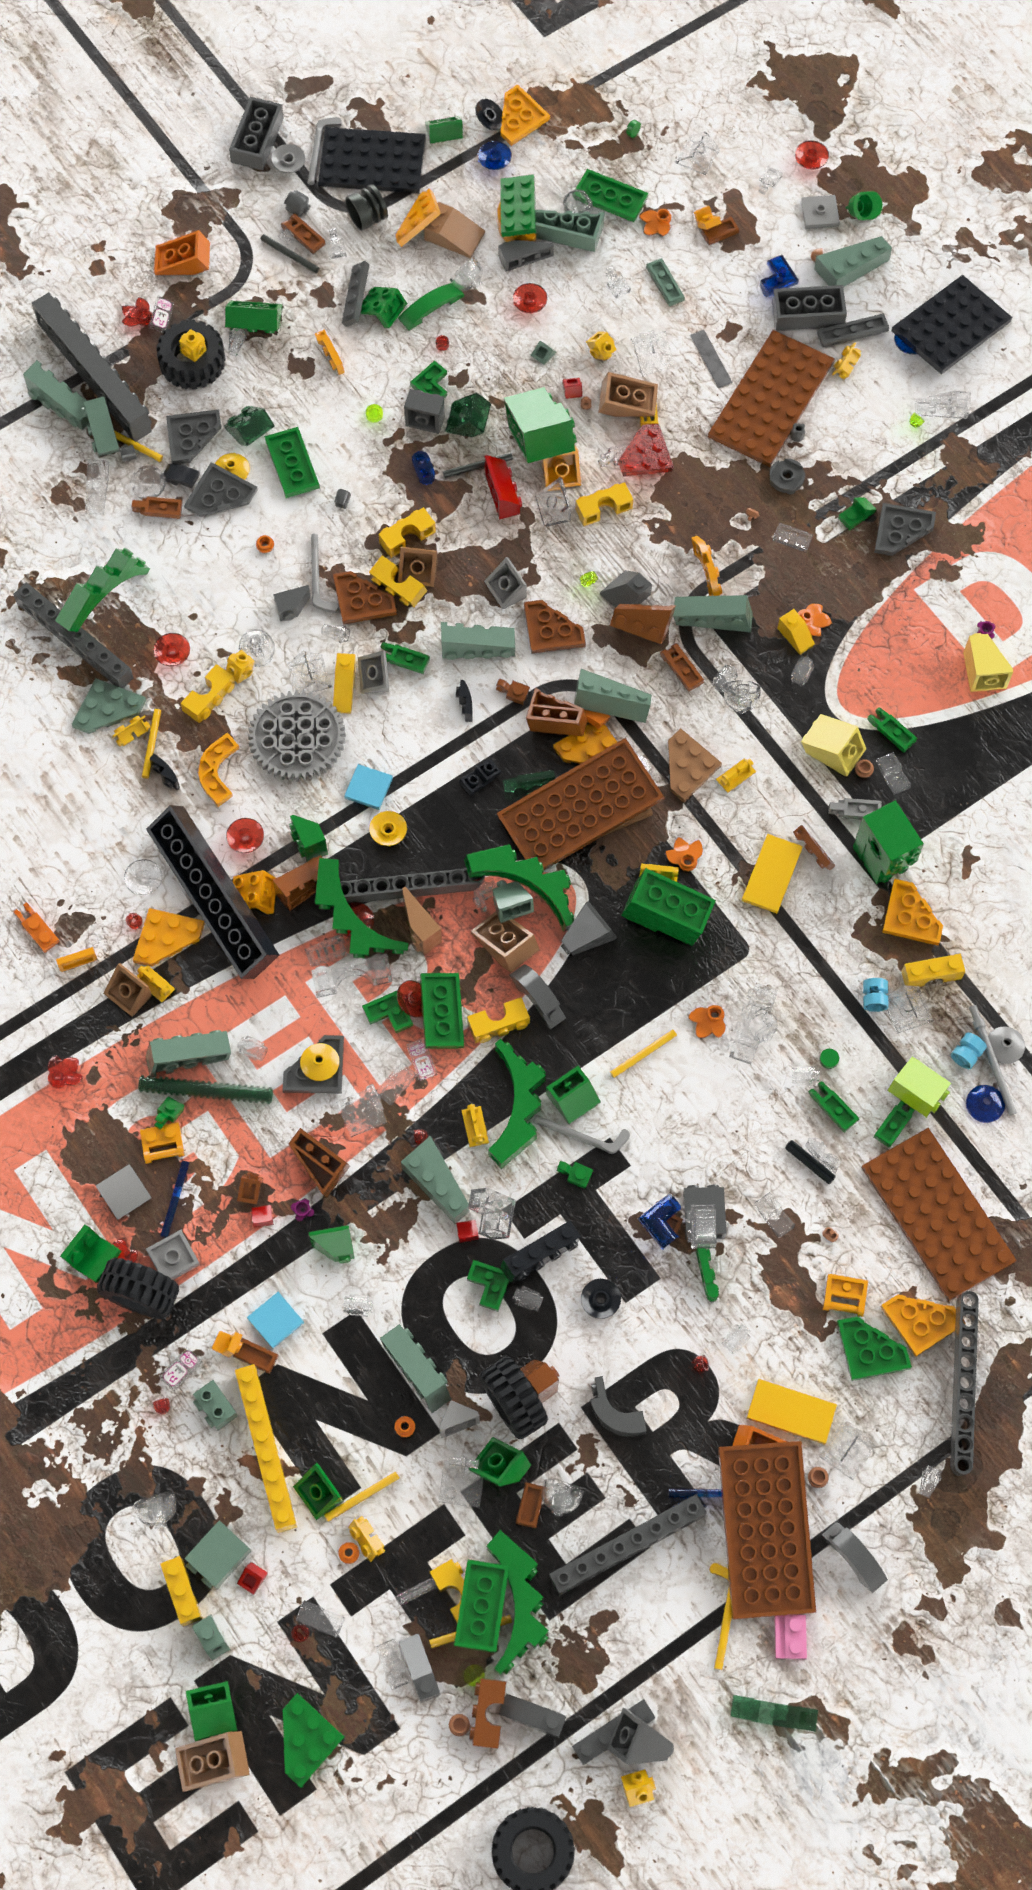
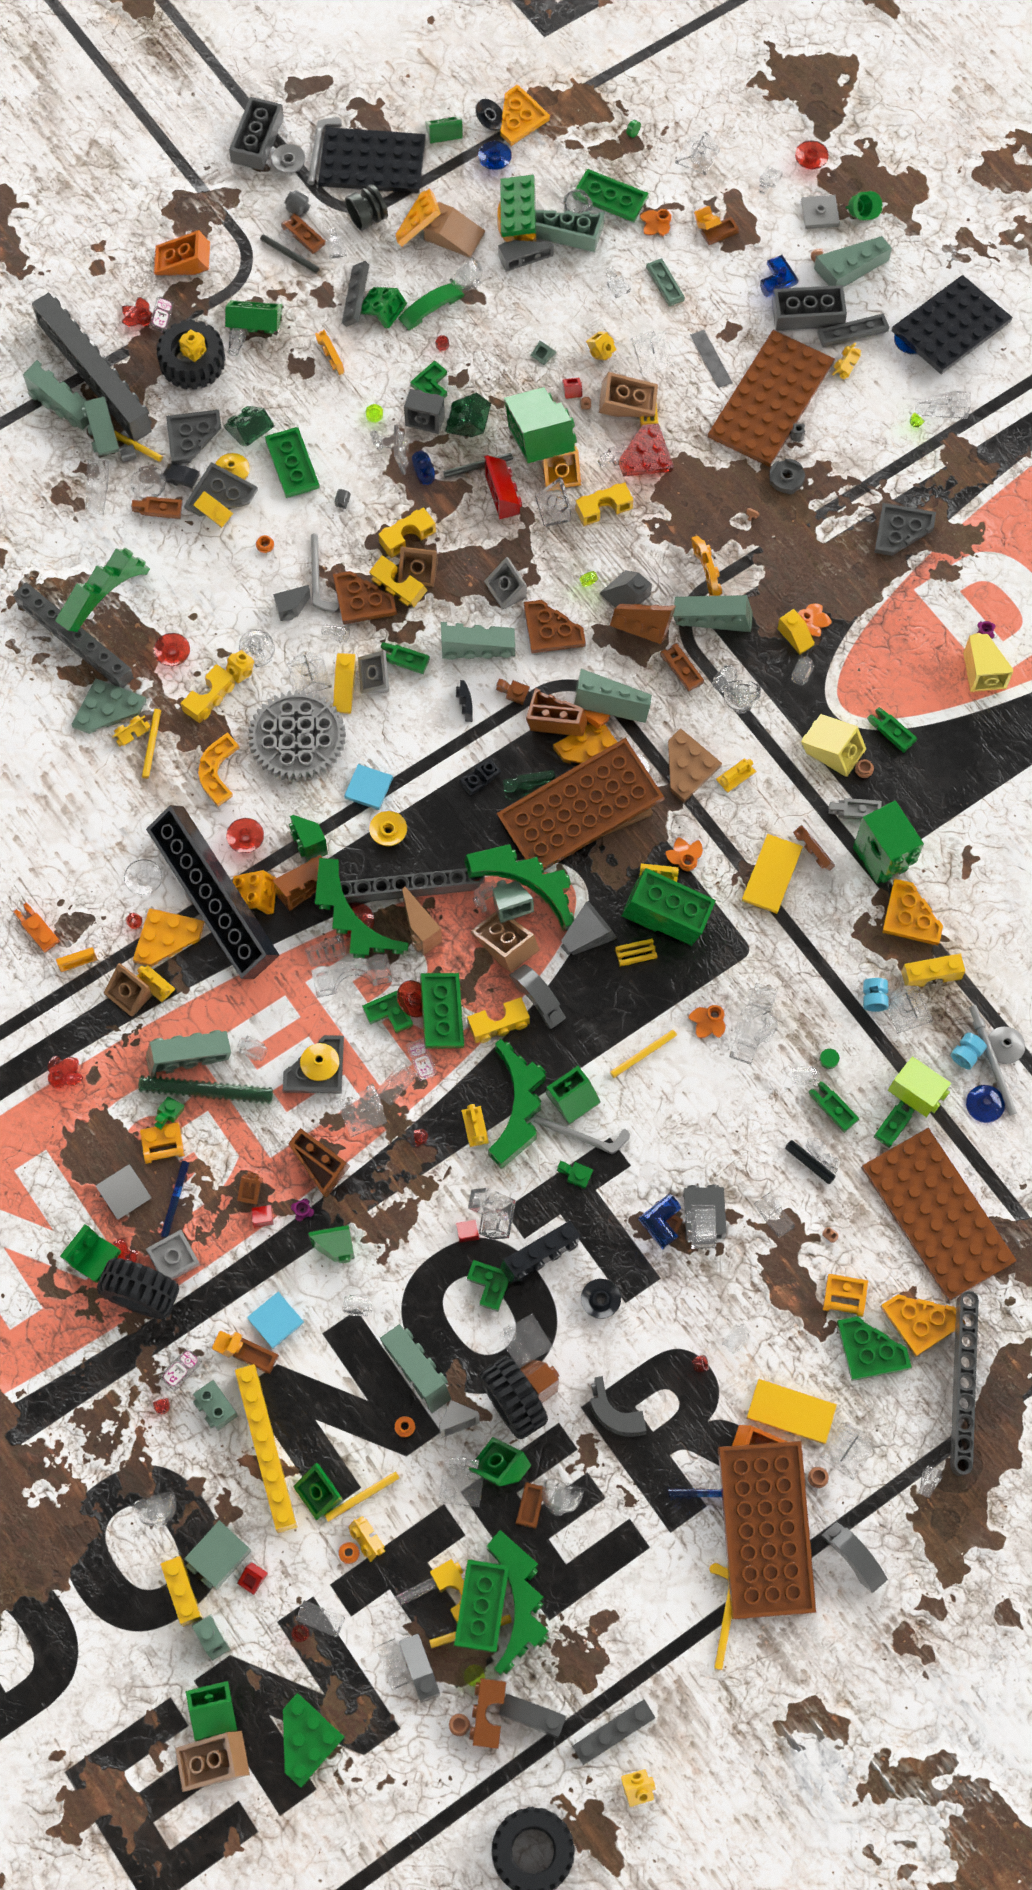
black slope [149,753,180,790] -> none
sand green wedge [401,1136,470,1224] -> none
clear red dish [513,283,547,313] -> none
clear brick [513,1286,544,1312] -> none
dark grey brick [549,1494,707,1596] -> none
dark grey slope [607,1707,674,1765] -> none
green hinge [695,1243,719,1302] -> none
clear green slope [730,1695,818,1732] -> none
clear plate [773,523,813,553] -> none
bright pink plate [774,1615,807,1659] -> none
green slope [838,497,877,531] -> none
clear slope [876,753,911,795] -> none
none -> yellow slope [193,491,233,528]
none -> clear plate [370,425,409,474]
none -> clear hinge [498,1313,553,1368]
none -> yellow tile [615,939,657,966]

